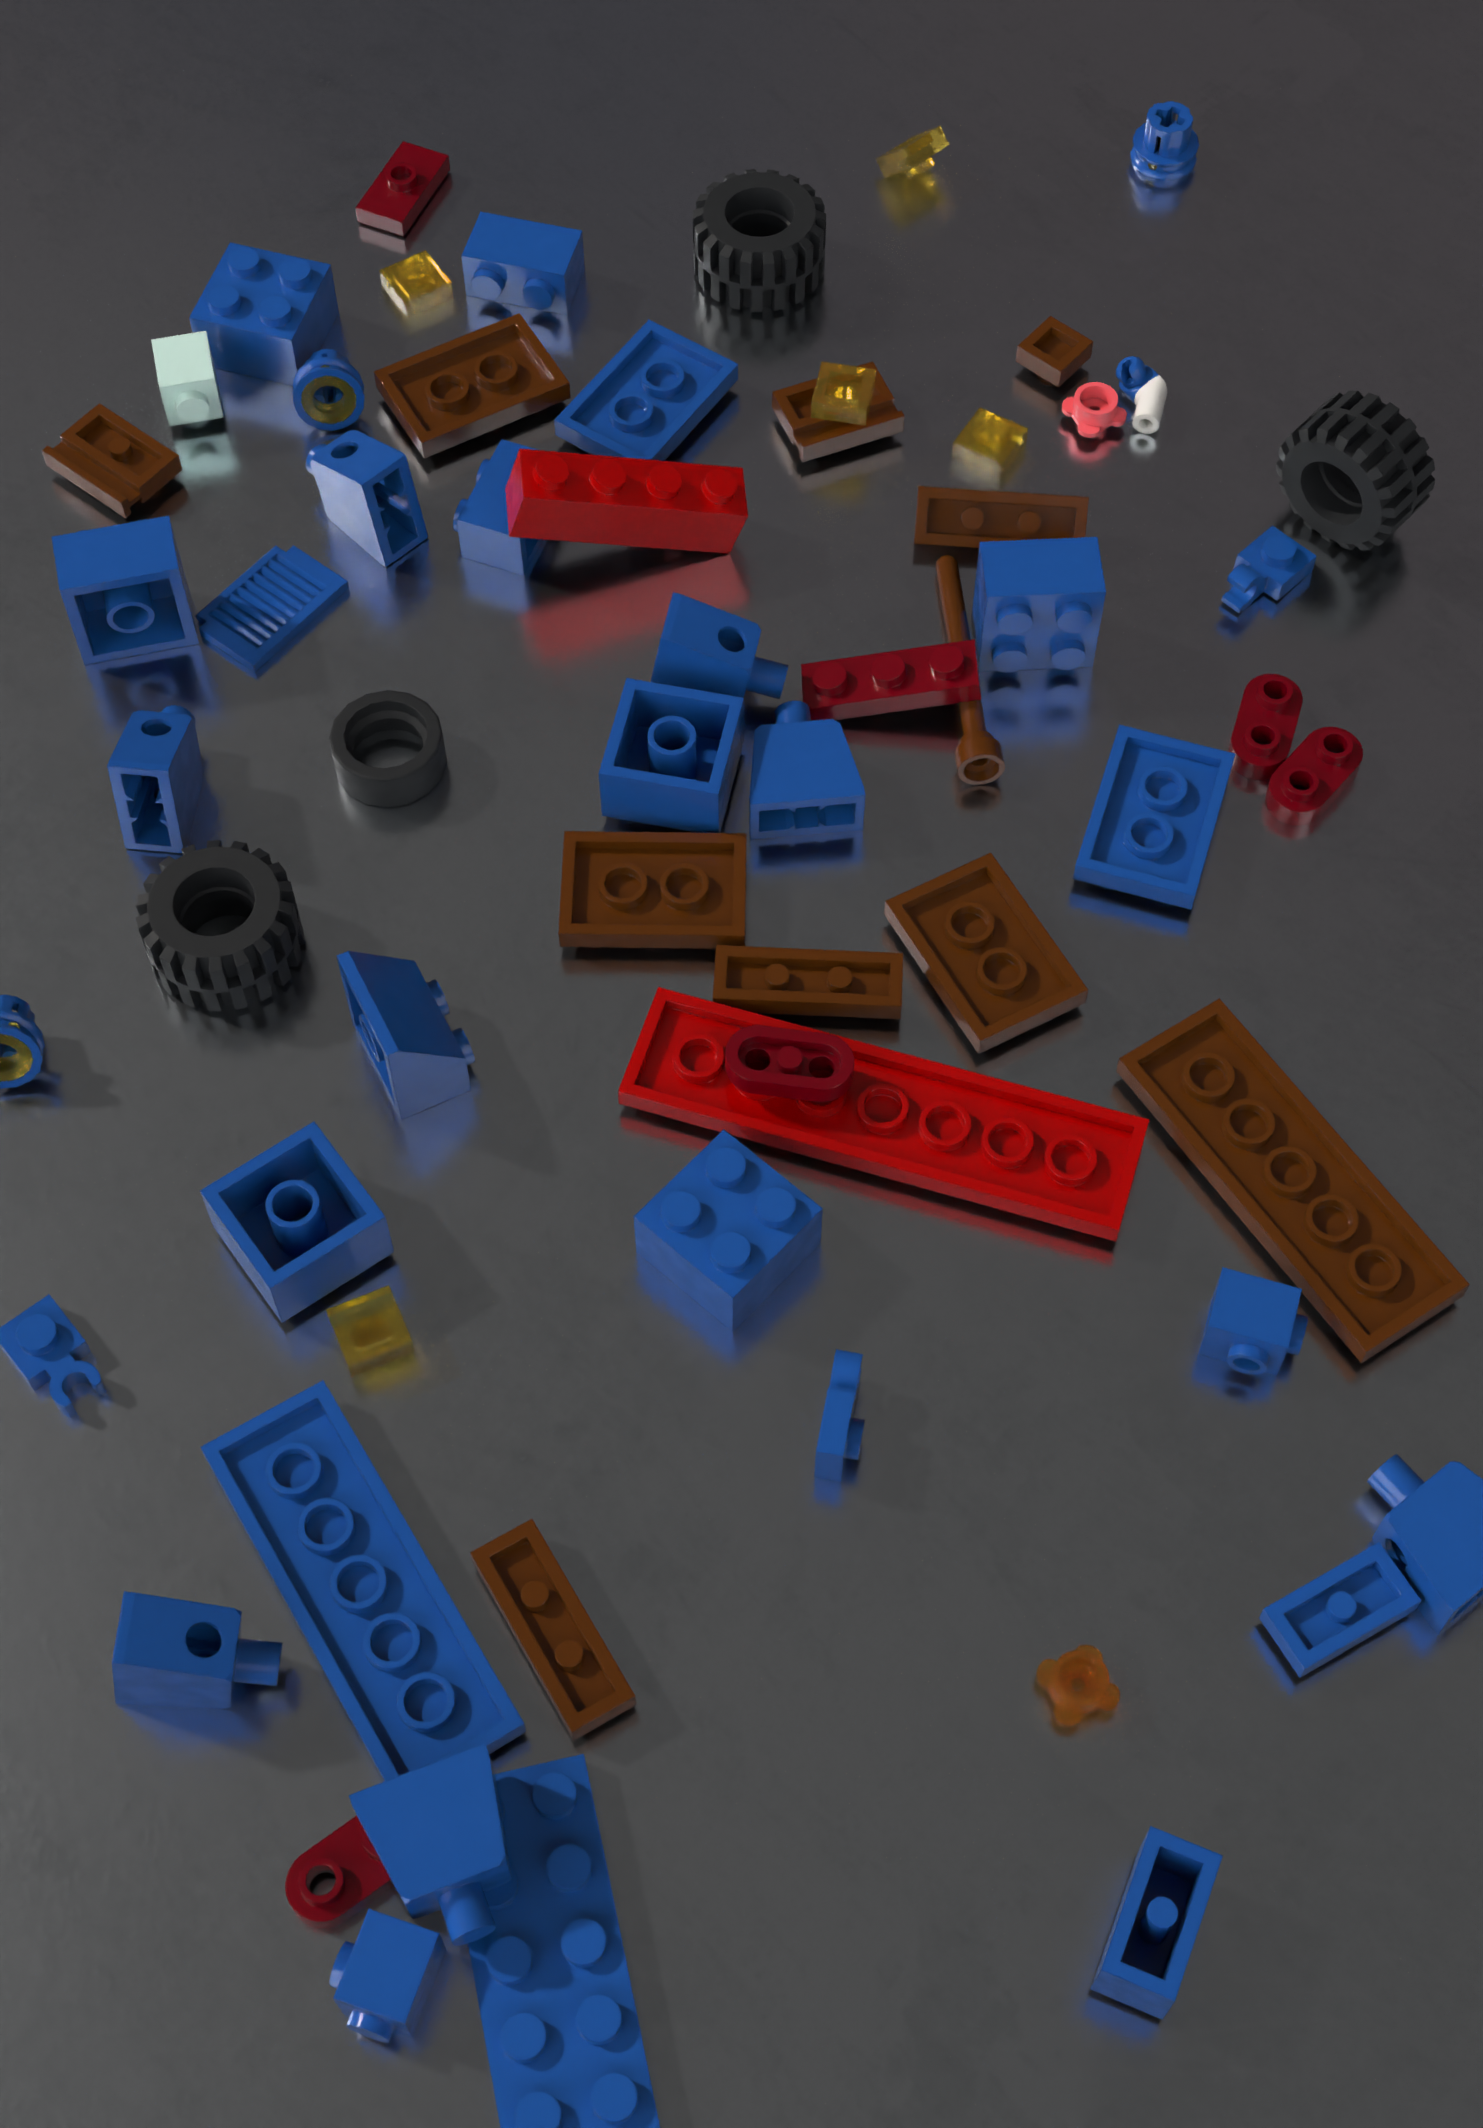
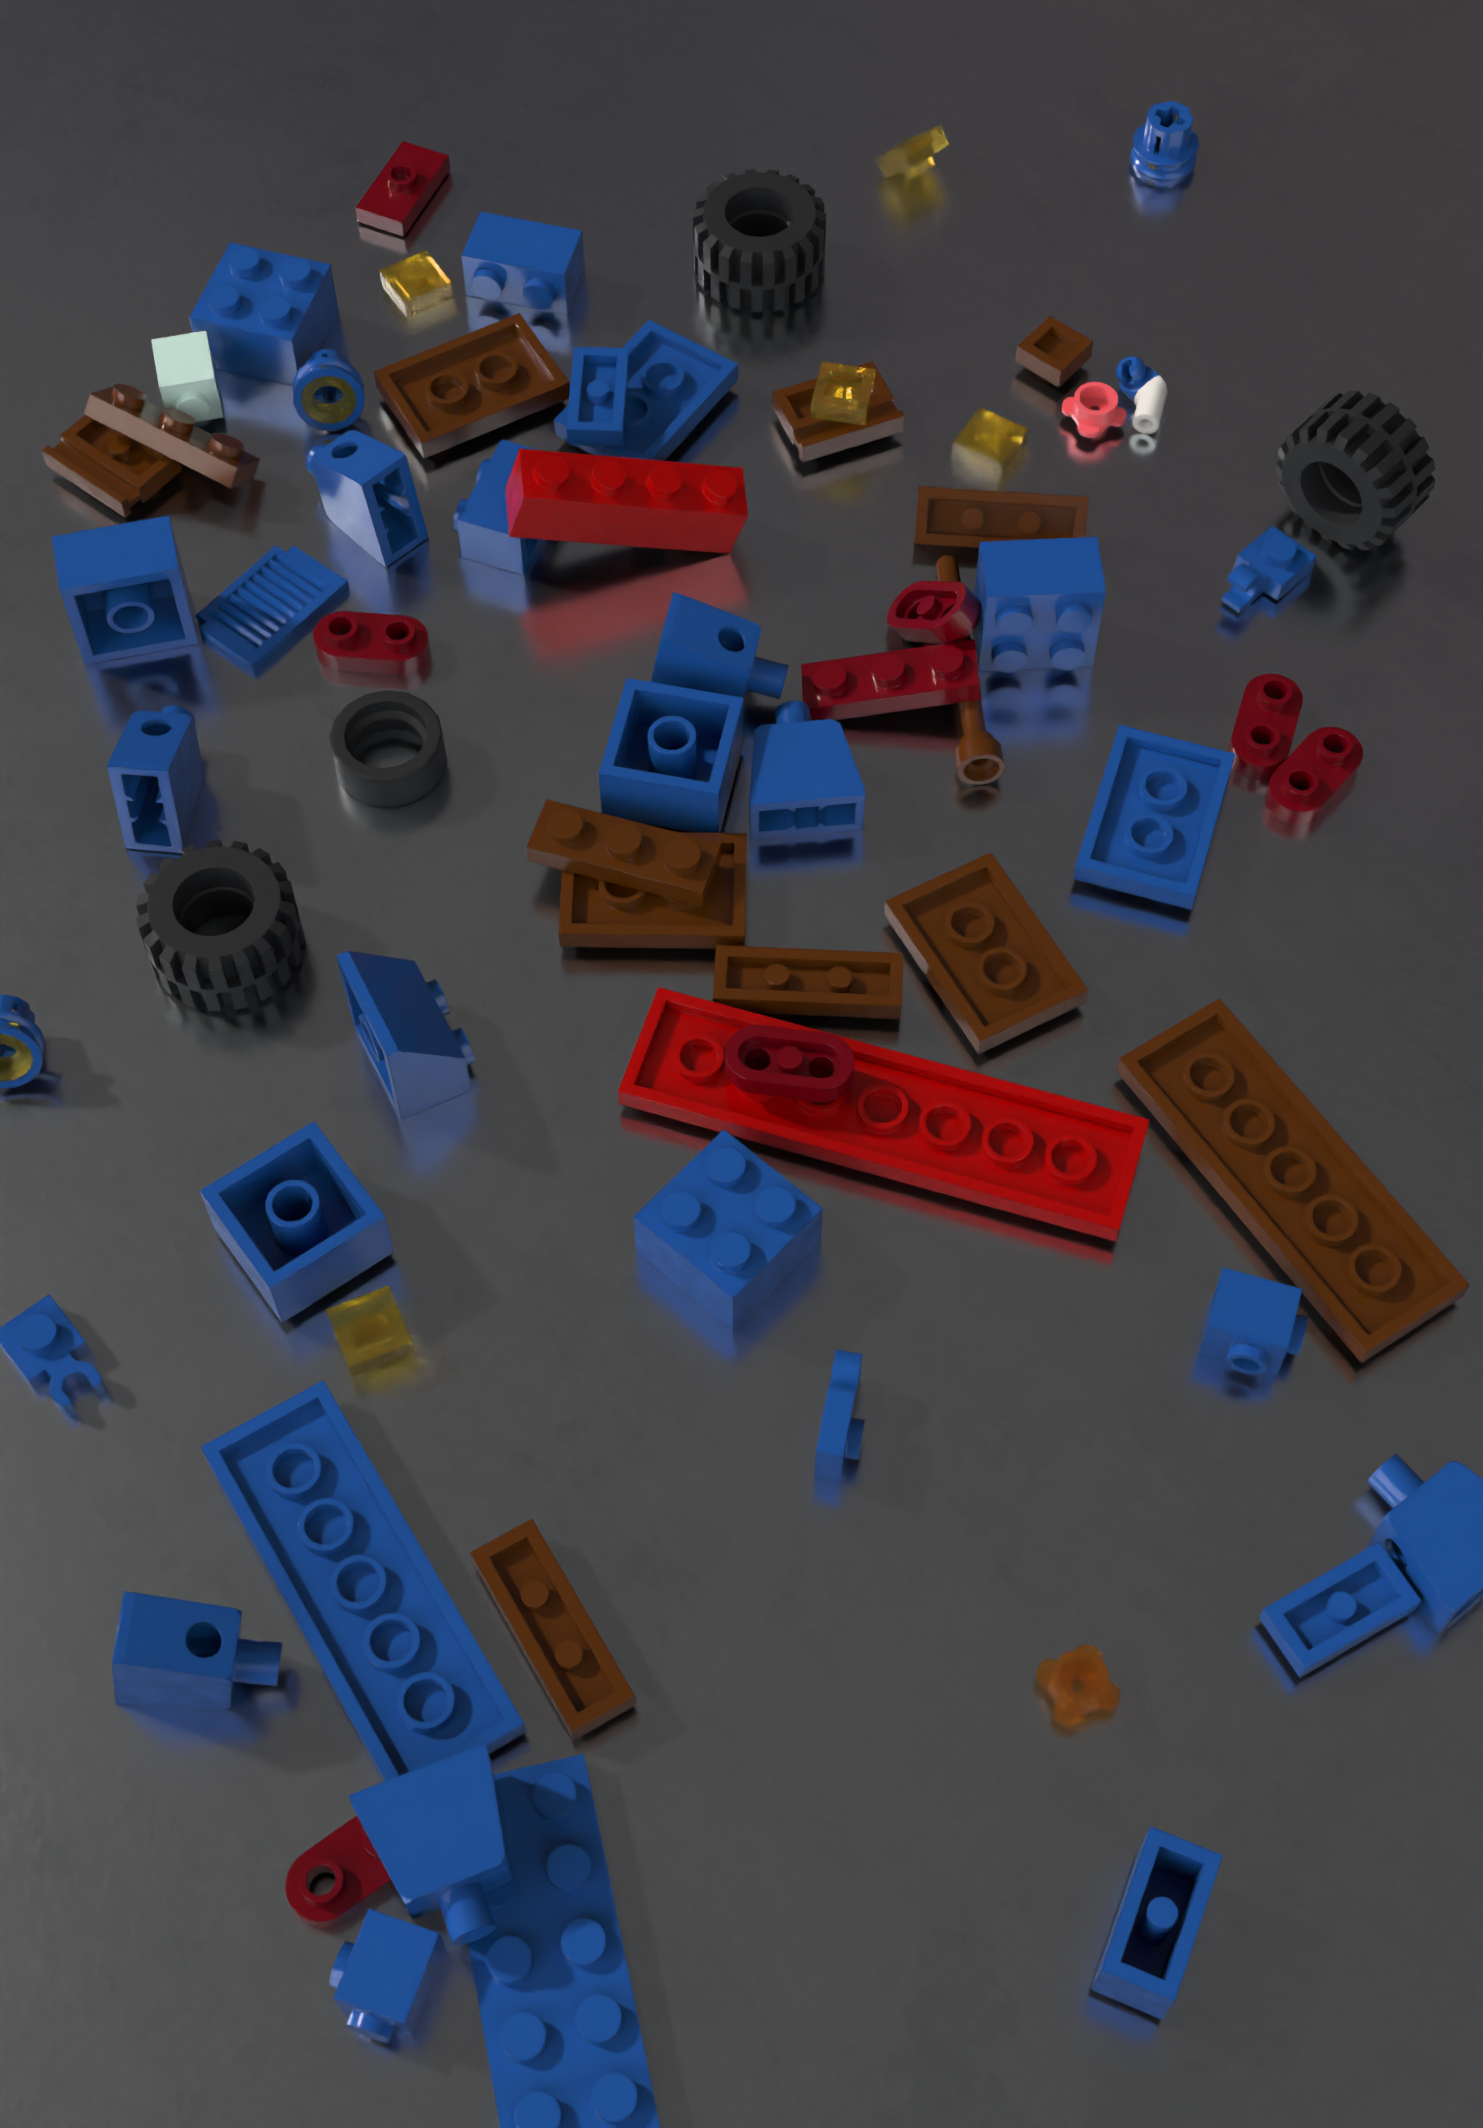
none -> reddish brown plate [84,384,260,488]
none -> dark red plate [313,611,430,676]
none -> reddish brown plate [526,799,721,906]
none -> blue plate [566,347,629,447]
none -> dark red plate [887,580,981,644]

